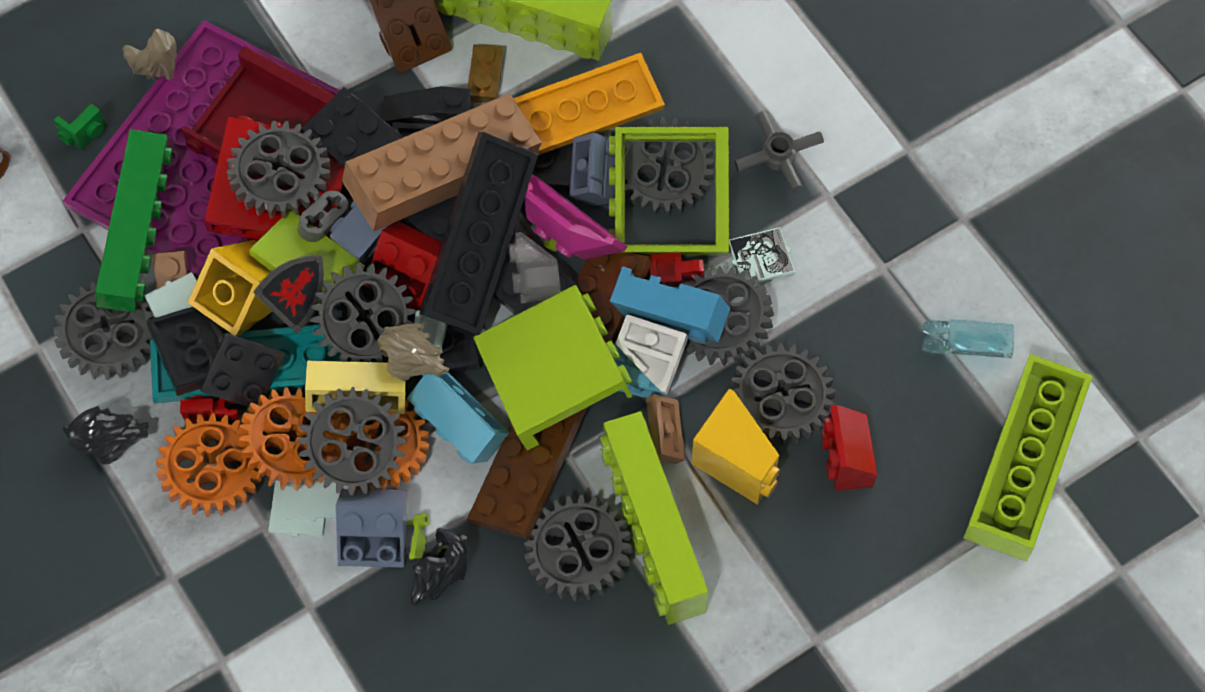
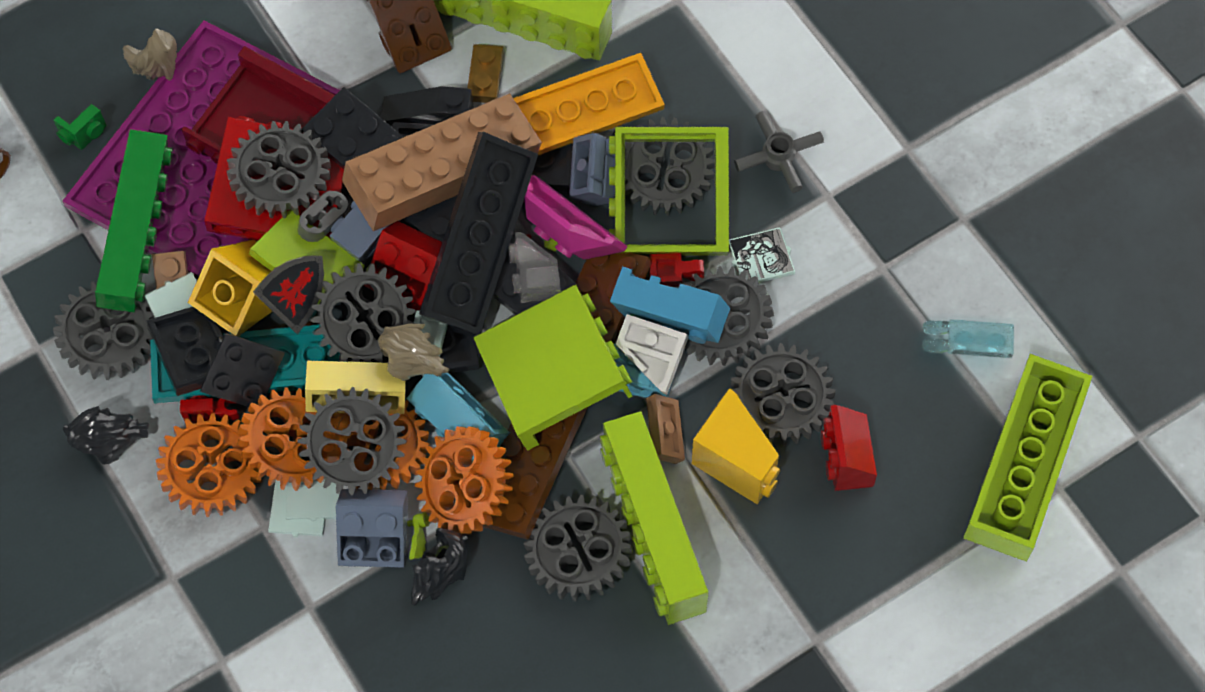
none -> orange gear [415,426,513,534]

